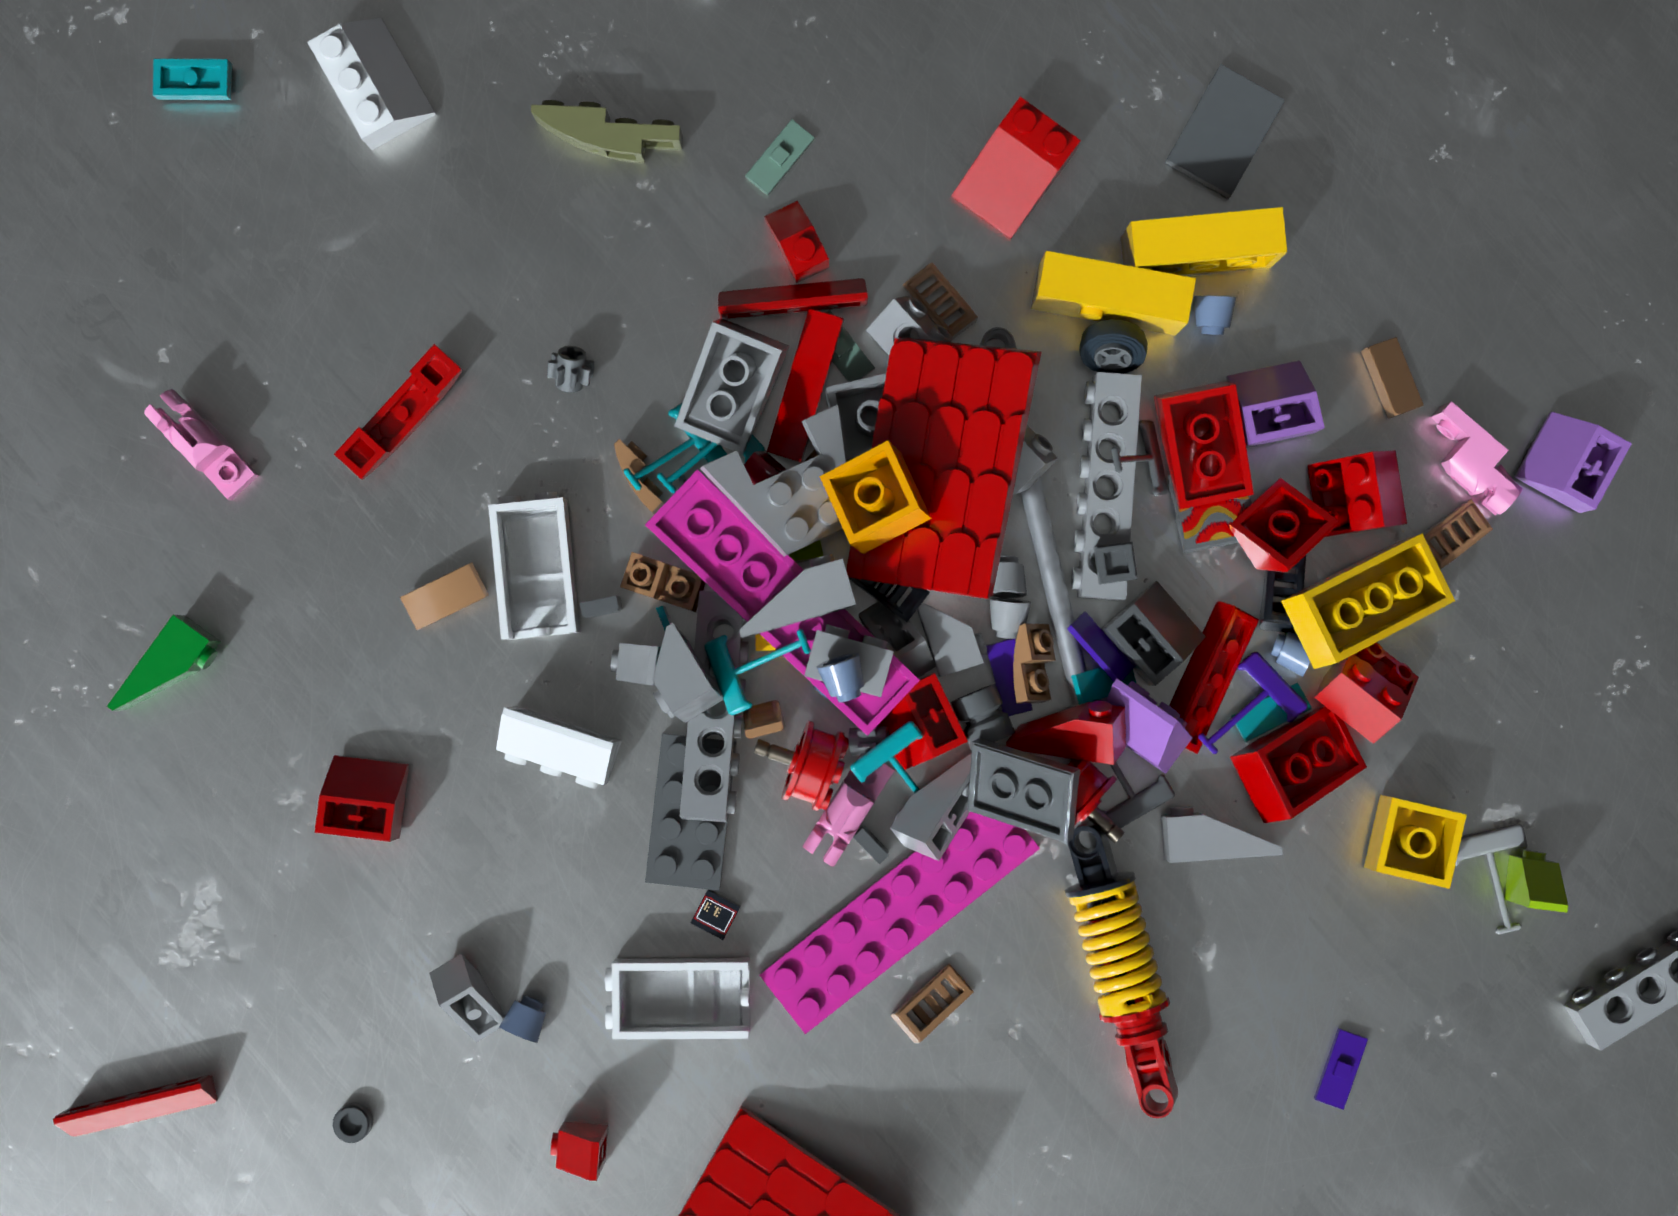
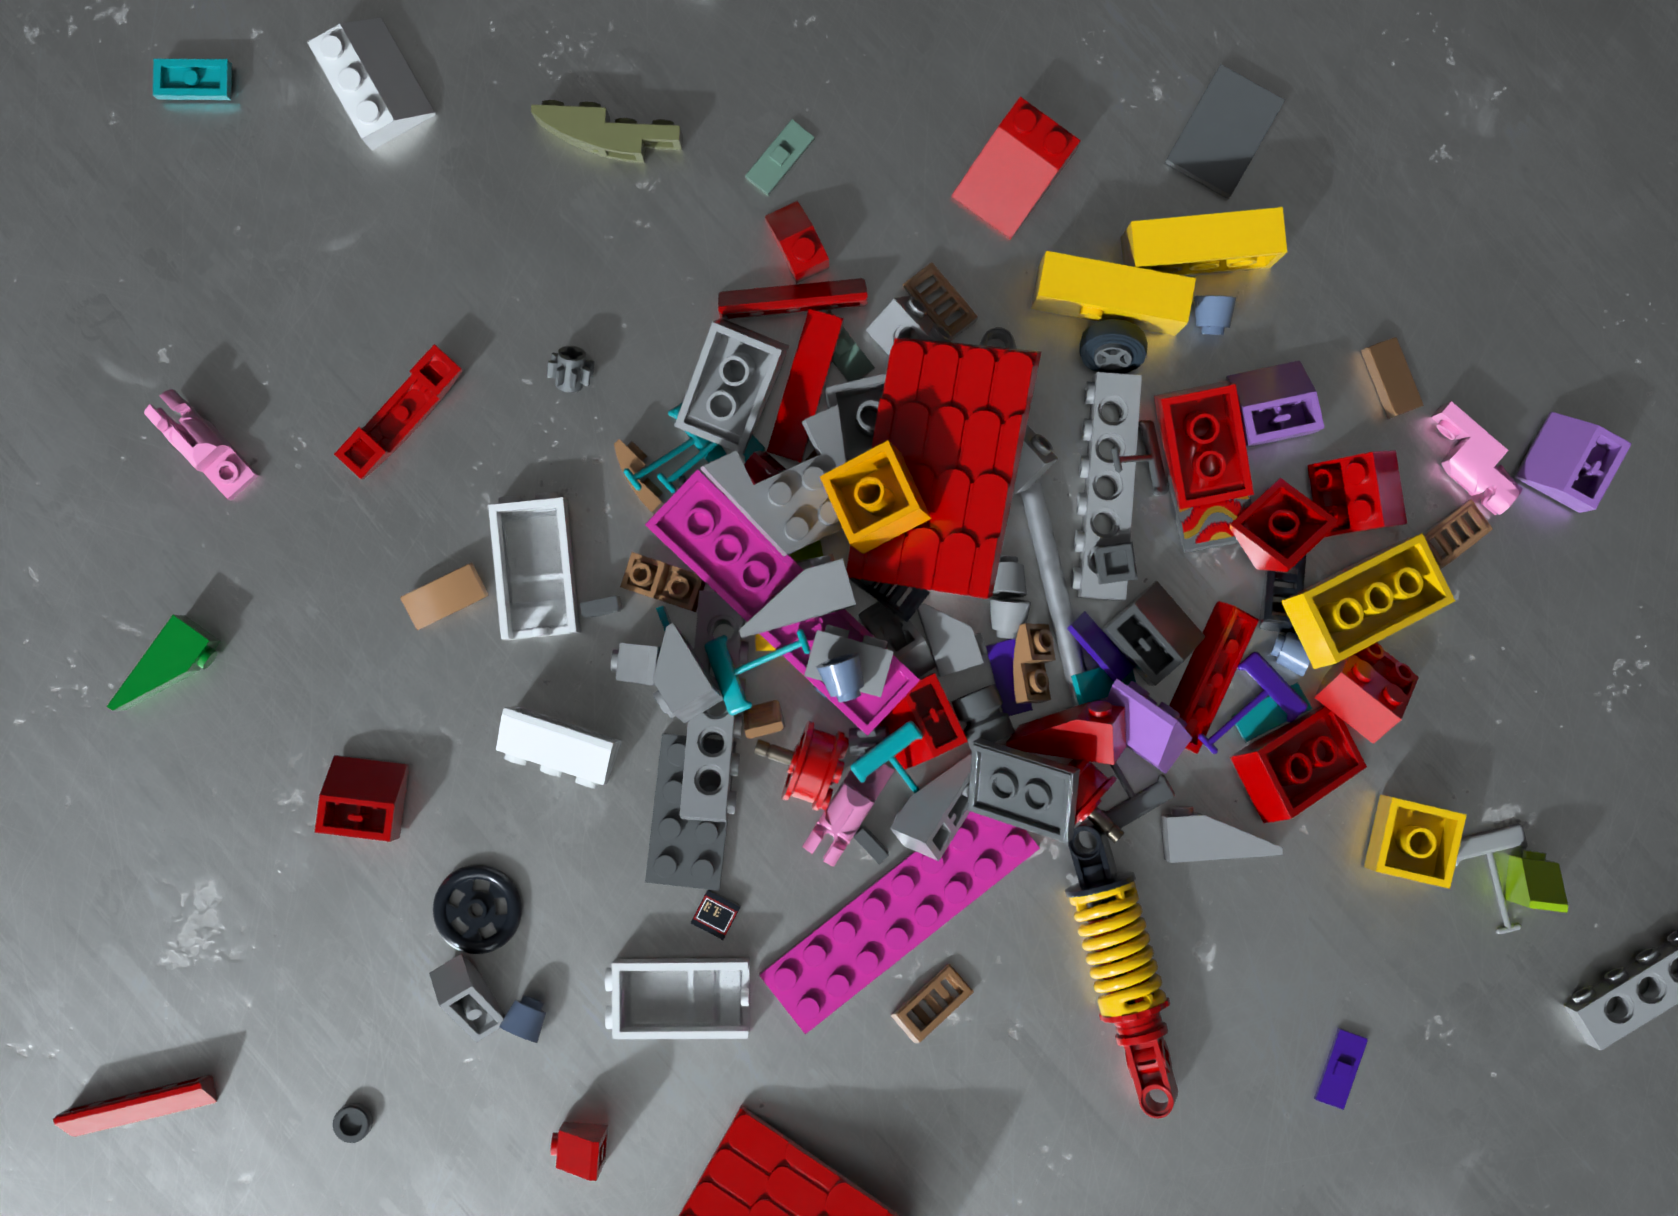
none -> black plate [433,865,522,954]

